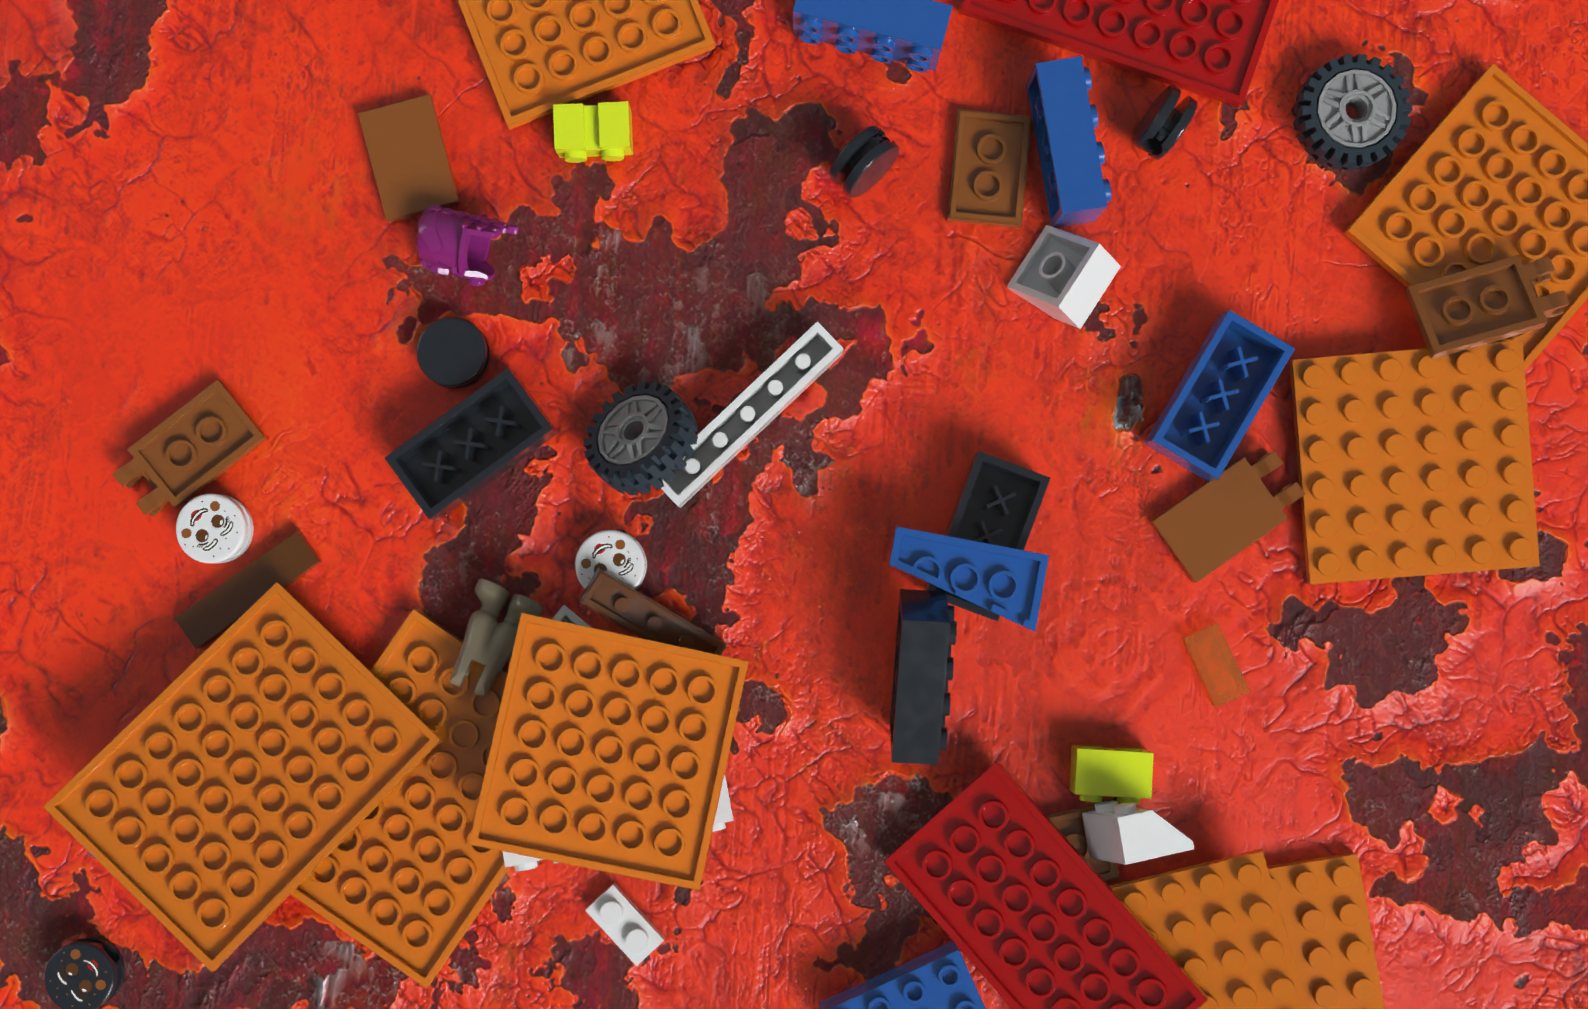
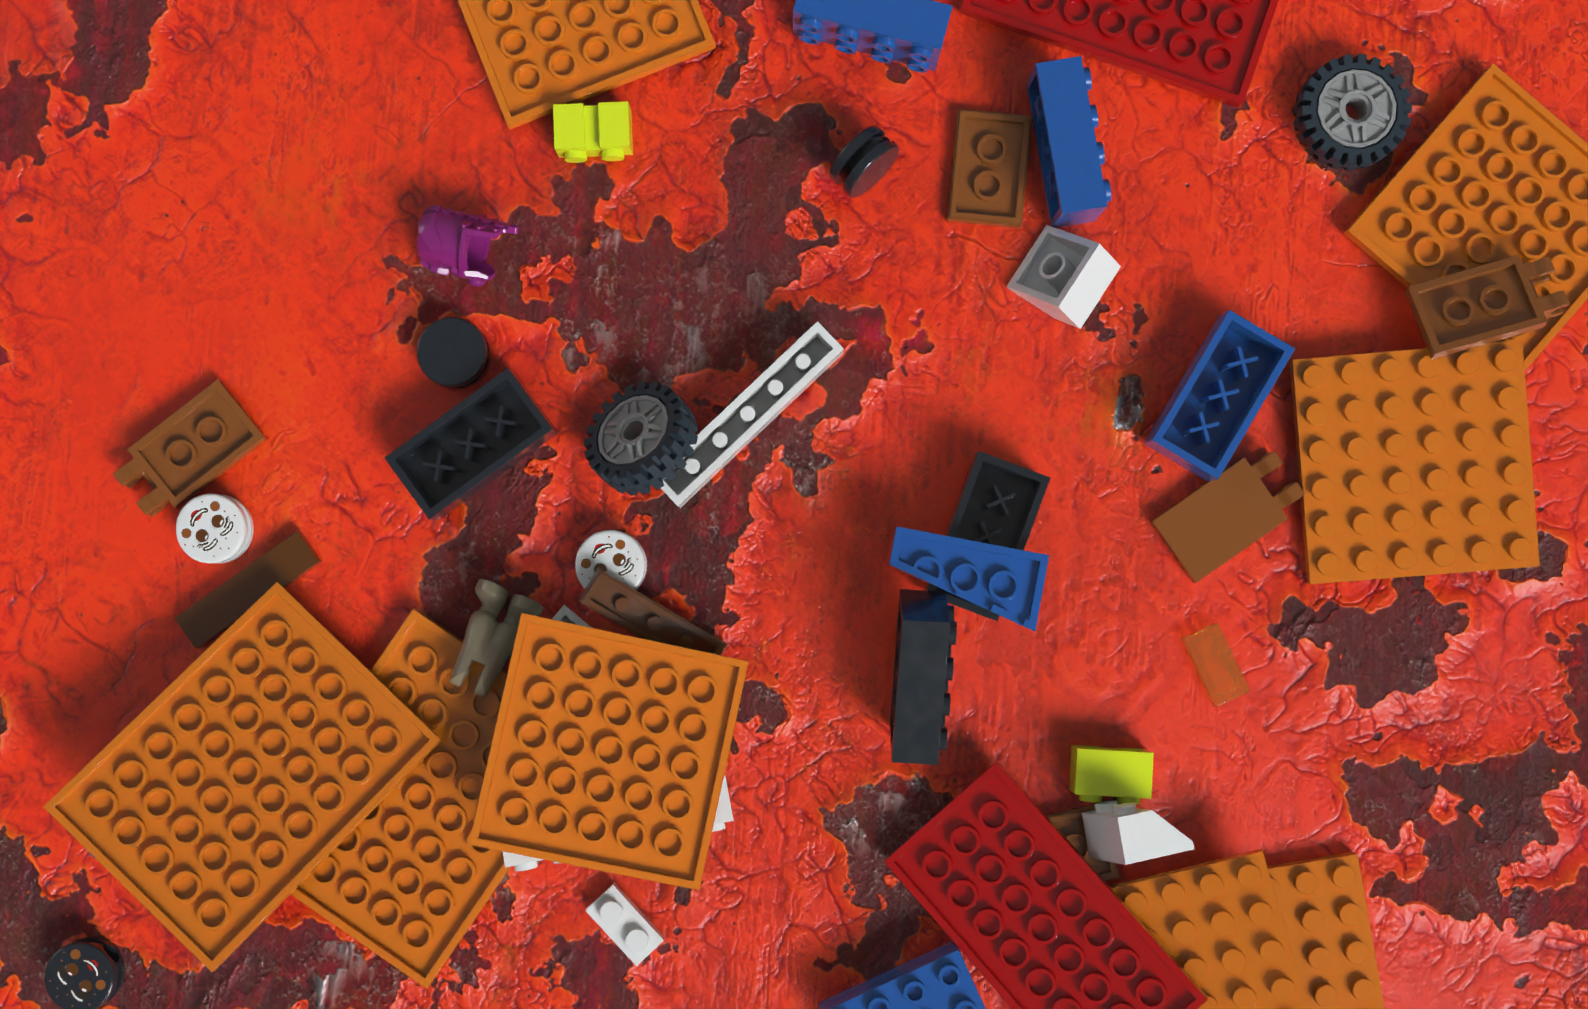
dark orange tile [358,94,460,223] -> none
black head [1131,85,1198,160] -> none

